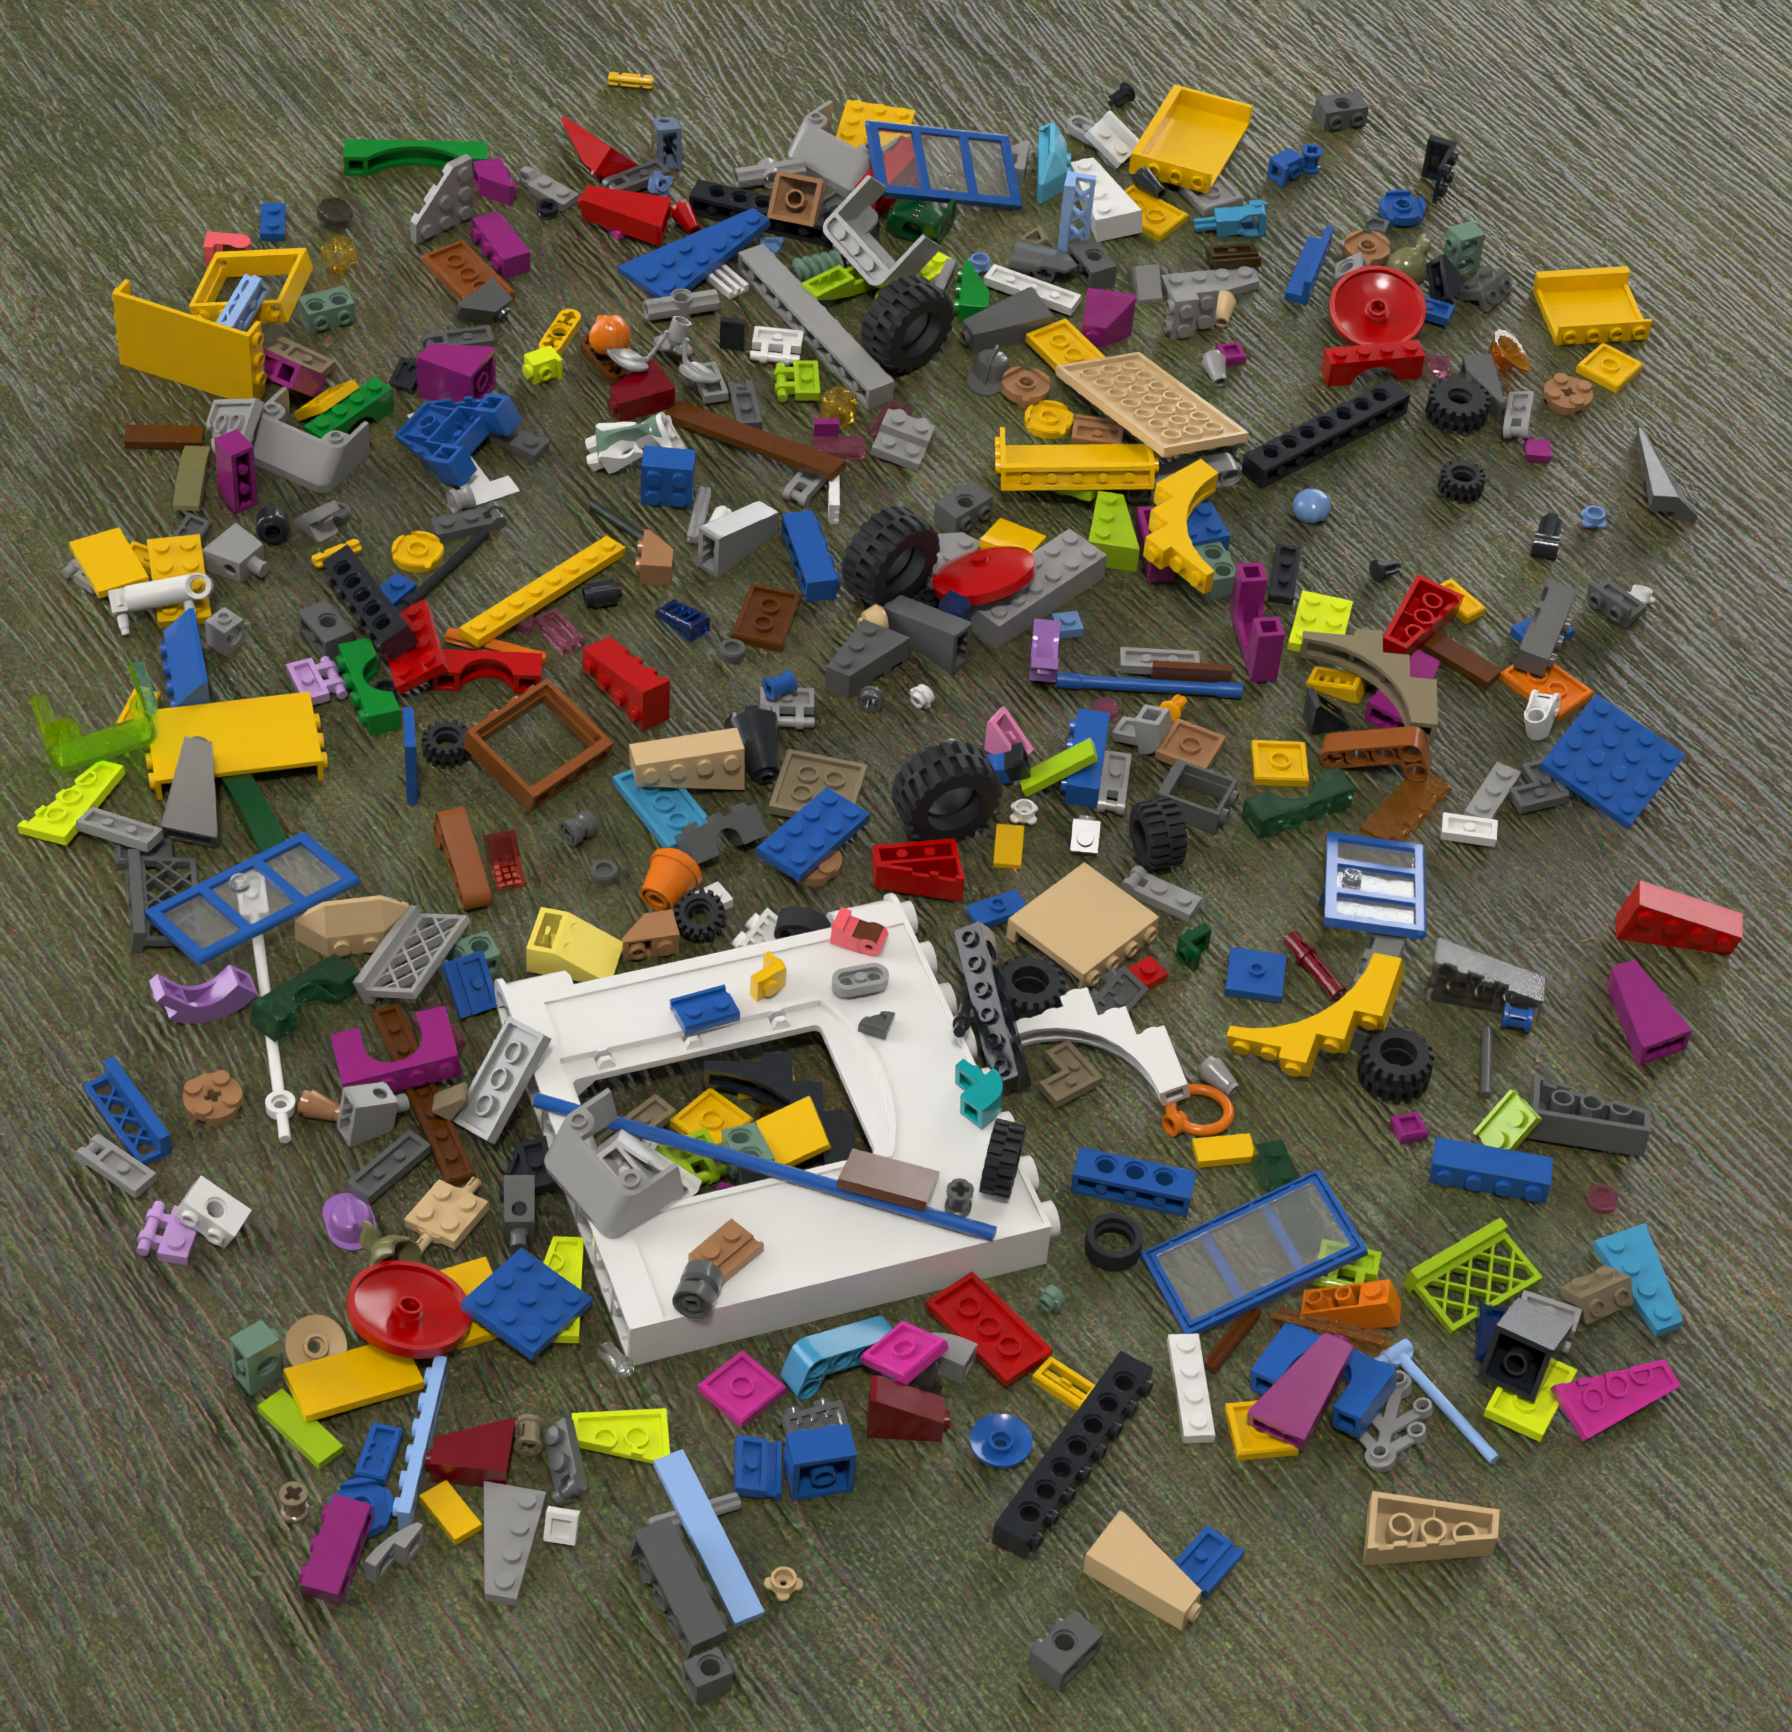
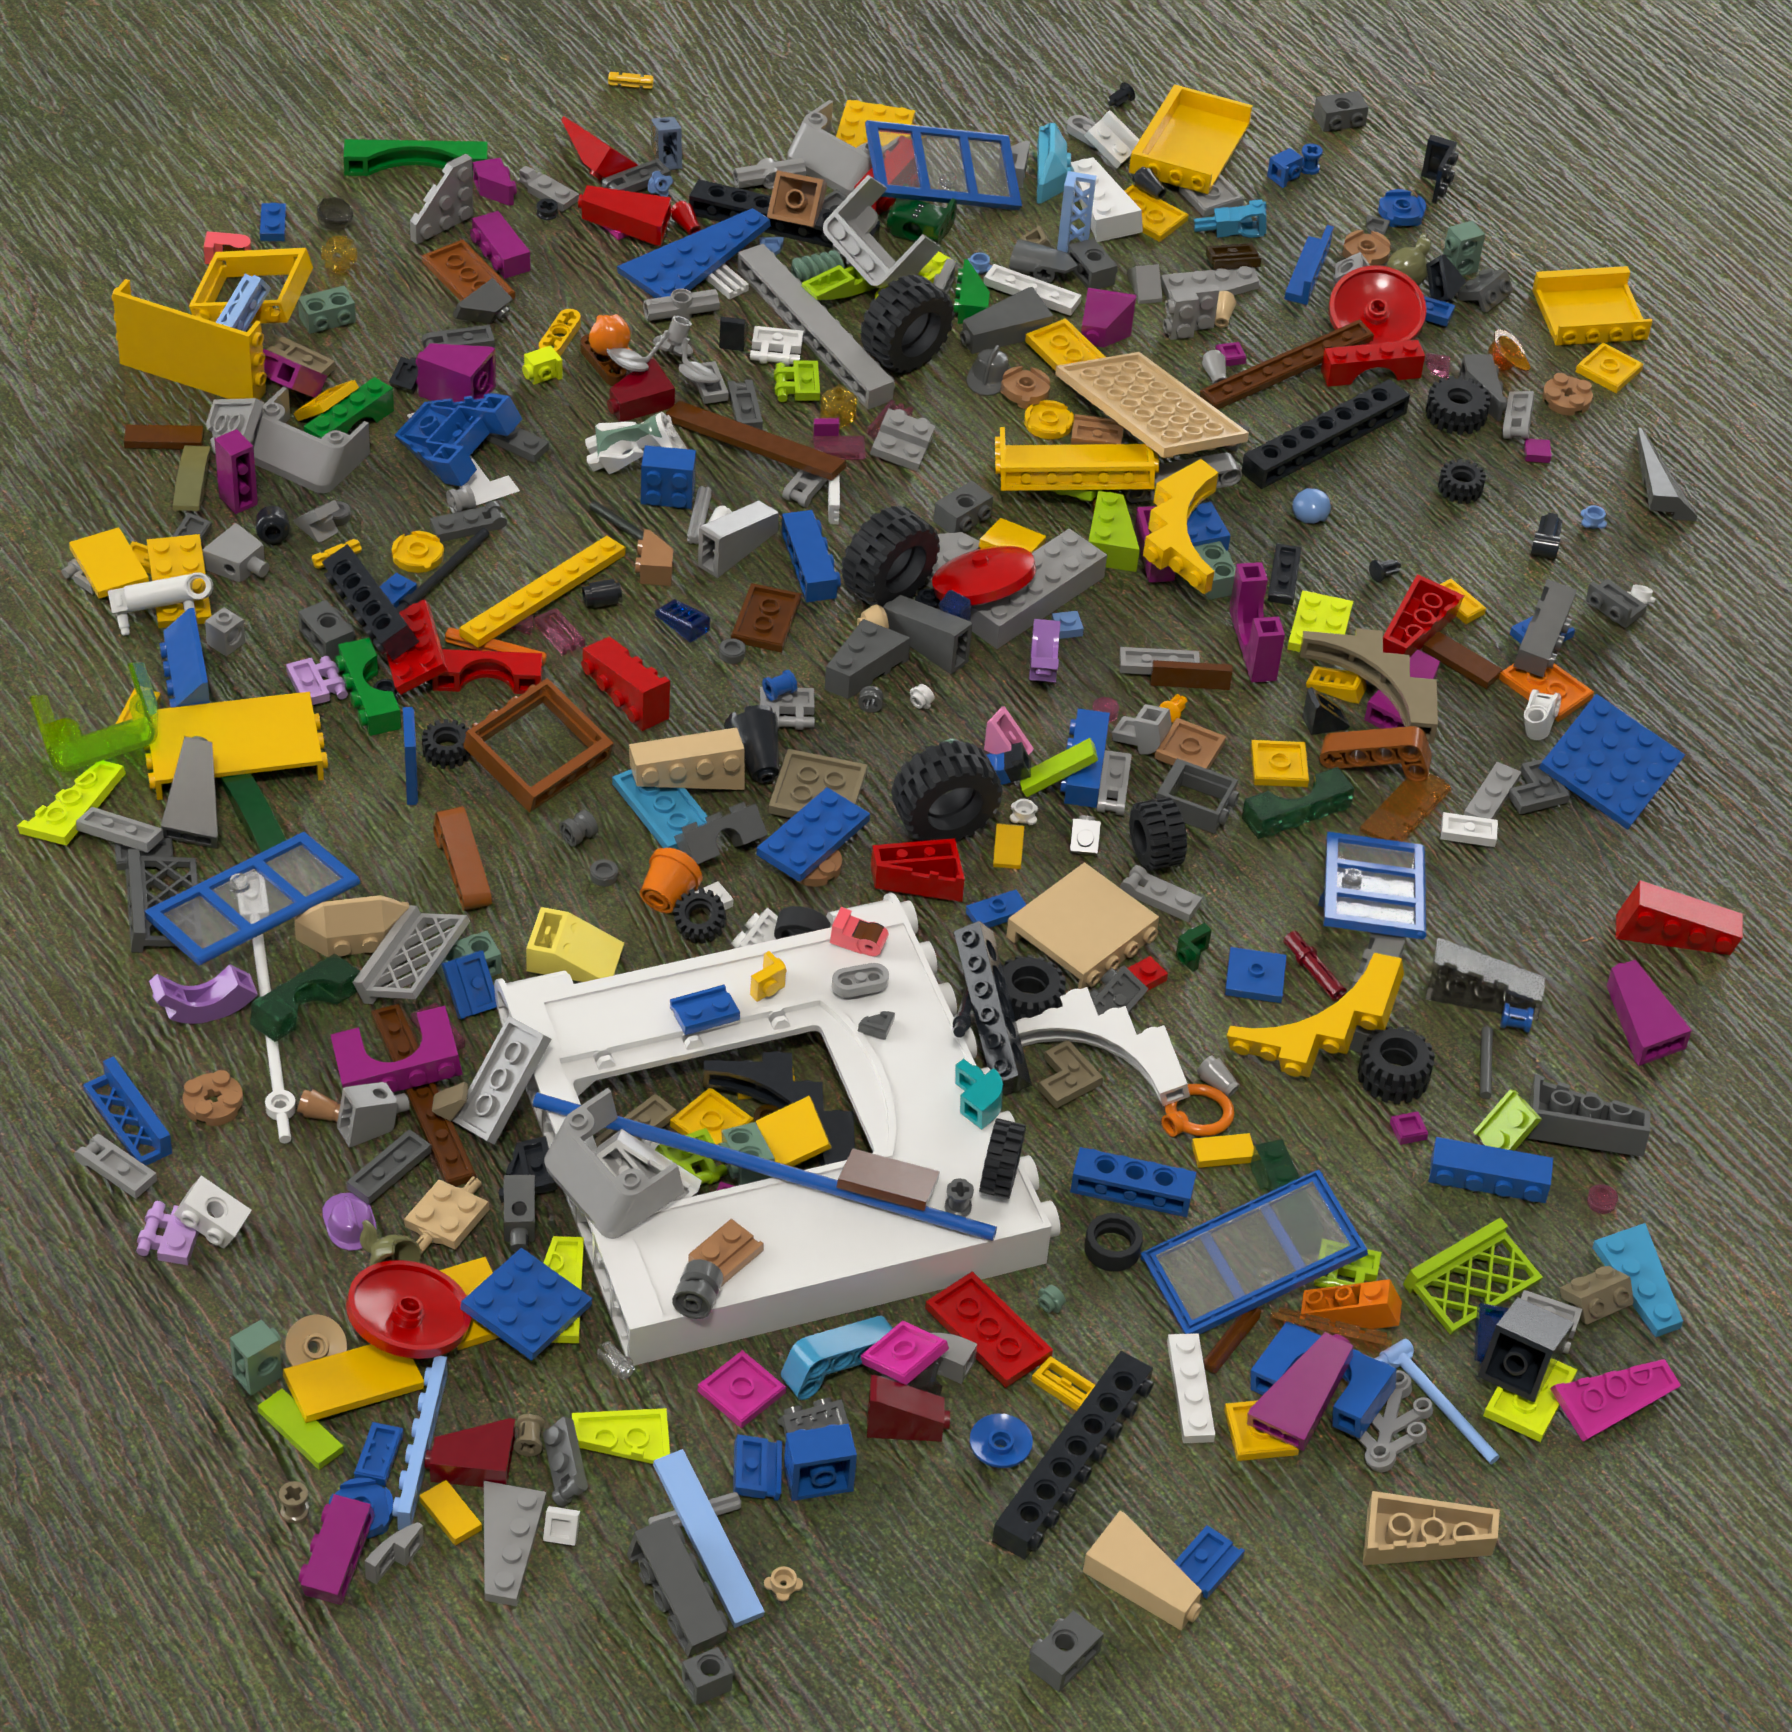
clear red slope [483,829,526,890] -> none
medium nougat slope [622,909,680,961] -> none
blue piece [1056,672,1243,699] -> none
none -> reddish brown tile [1200,319,1374,410]

